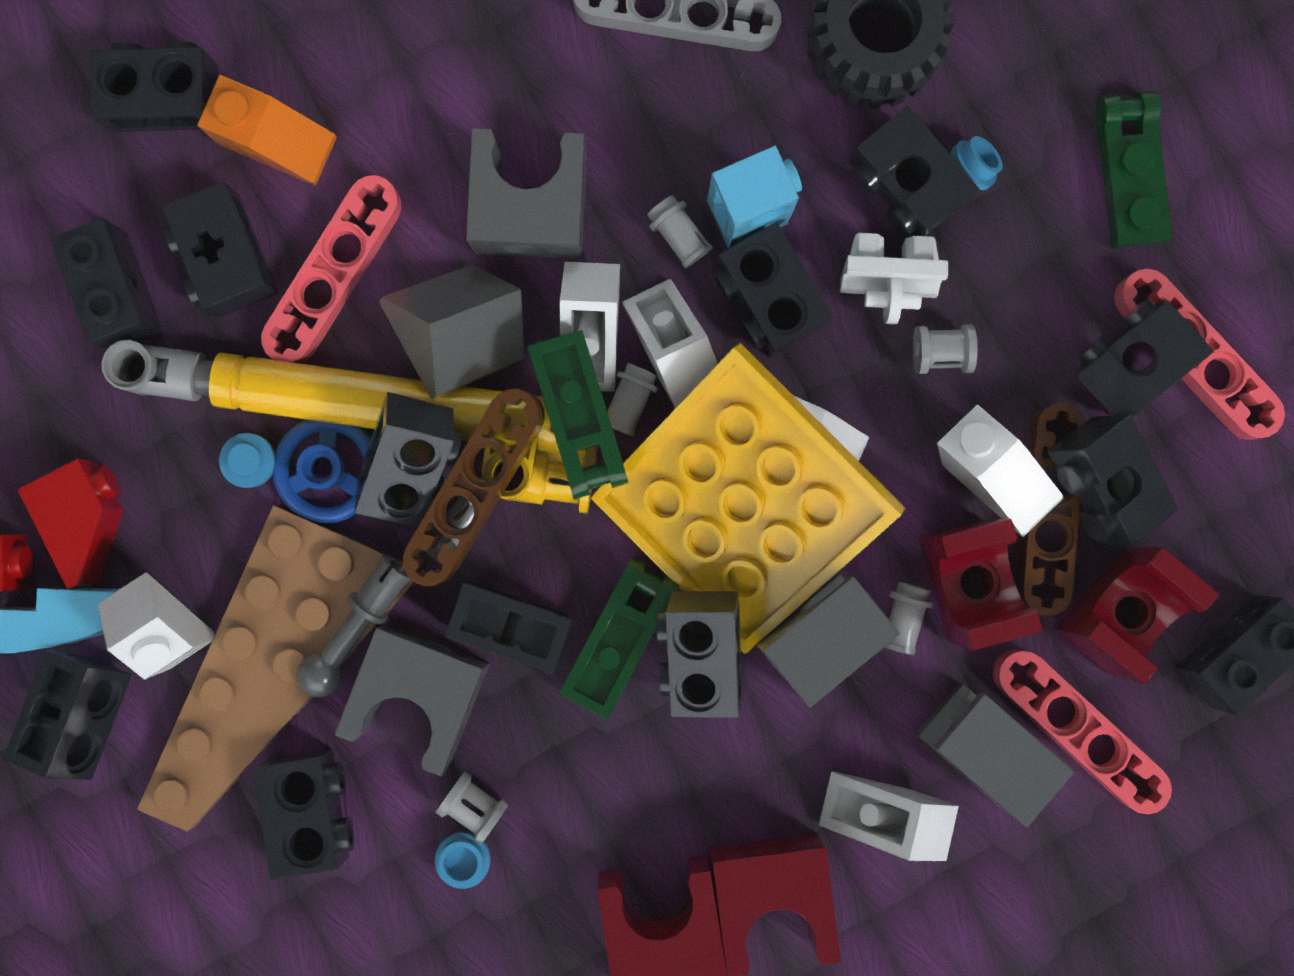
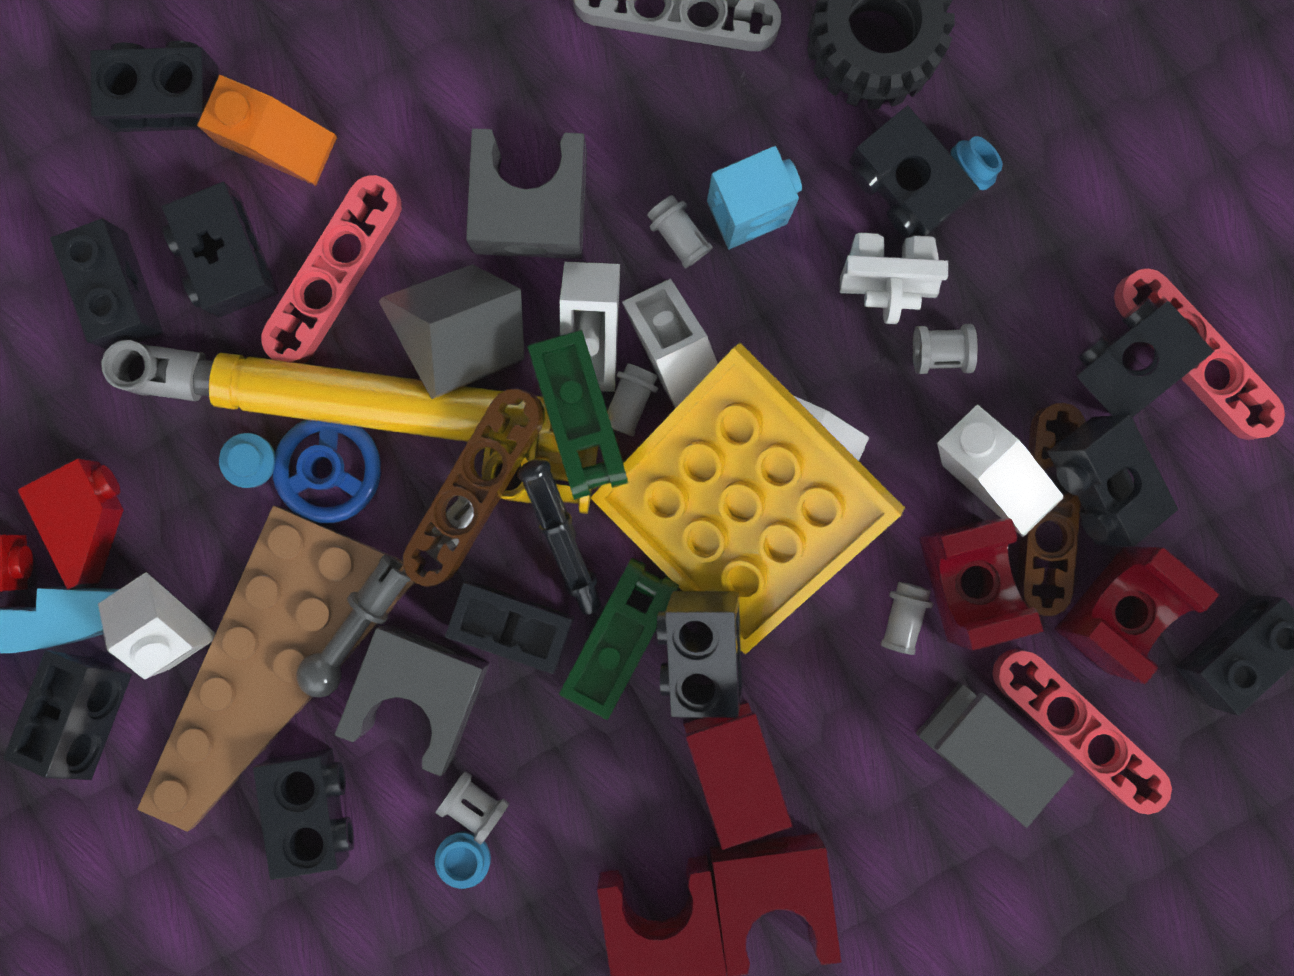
black brick [355,392,461,527] -> none
black brick [714,222,833,358] -> none
dark grey piece [757,574,900,708] -> none
white slope [819,772,959,861] -> none
dark green plate [1096,90,1173,249] -> none
none -> black piece [518,459,602,614]
none -> dark red piece [683,701,792,850]

